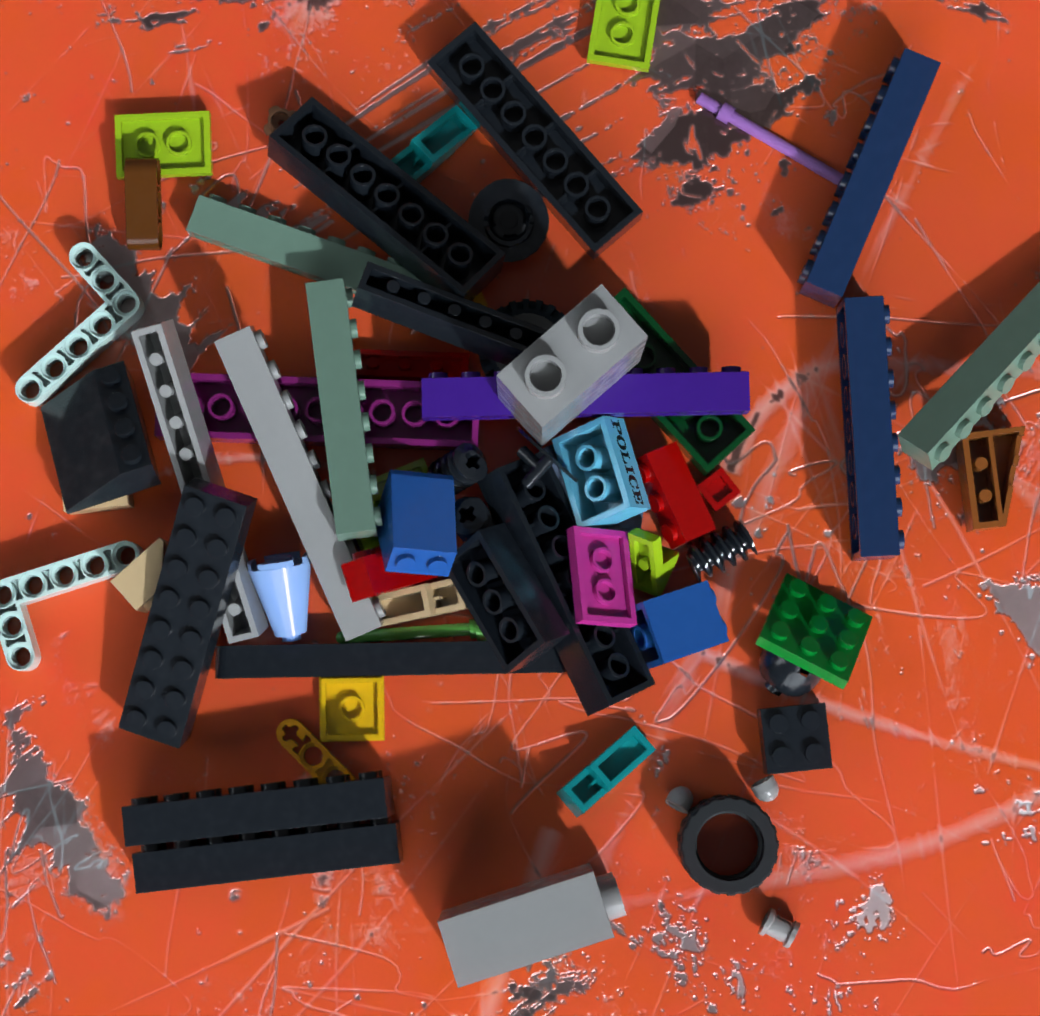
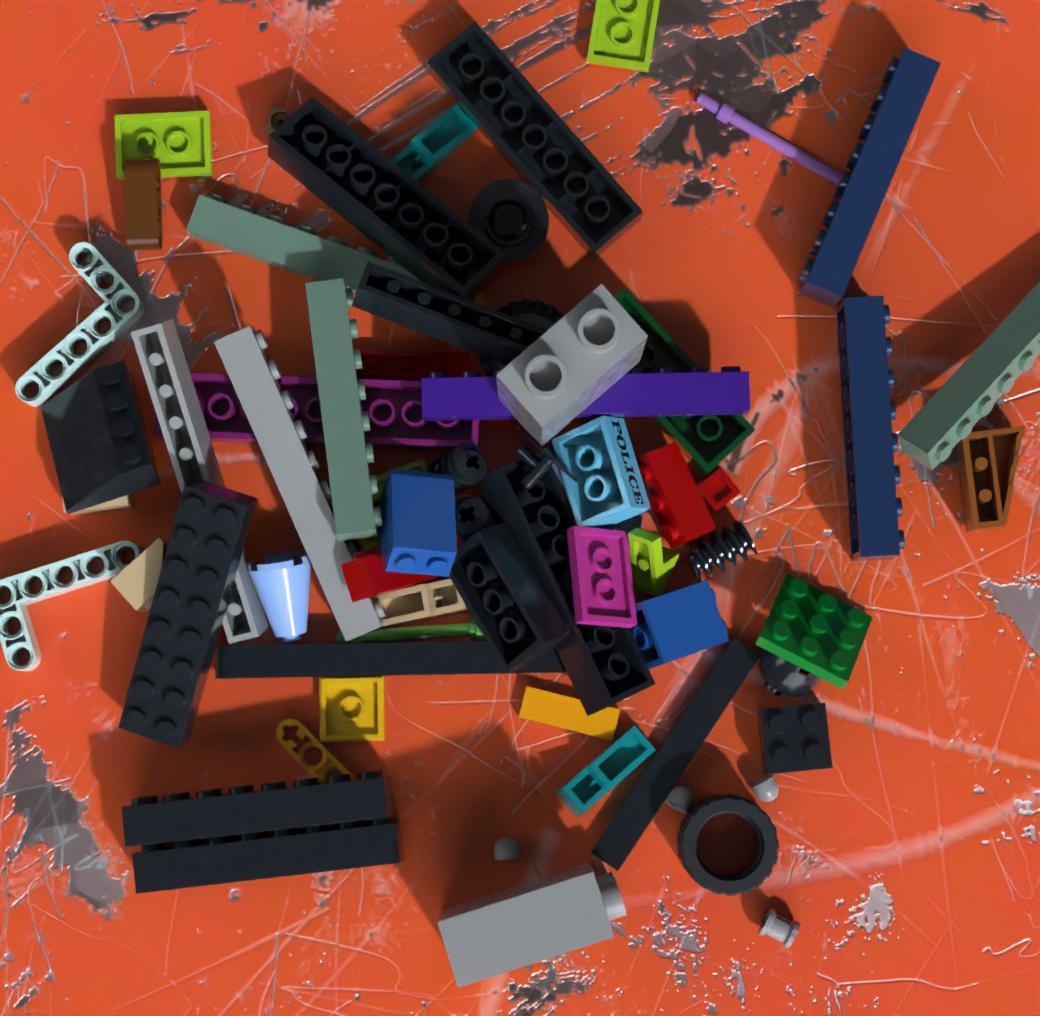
none -> light grey hinge [494,837,521,861]
none -> light orange tile [519,686,620,741]
none -> black tile [591,637,760,871]

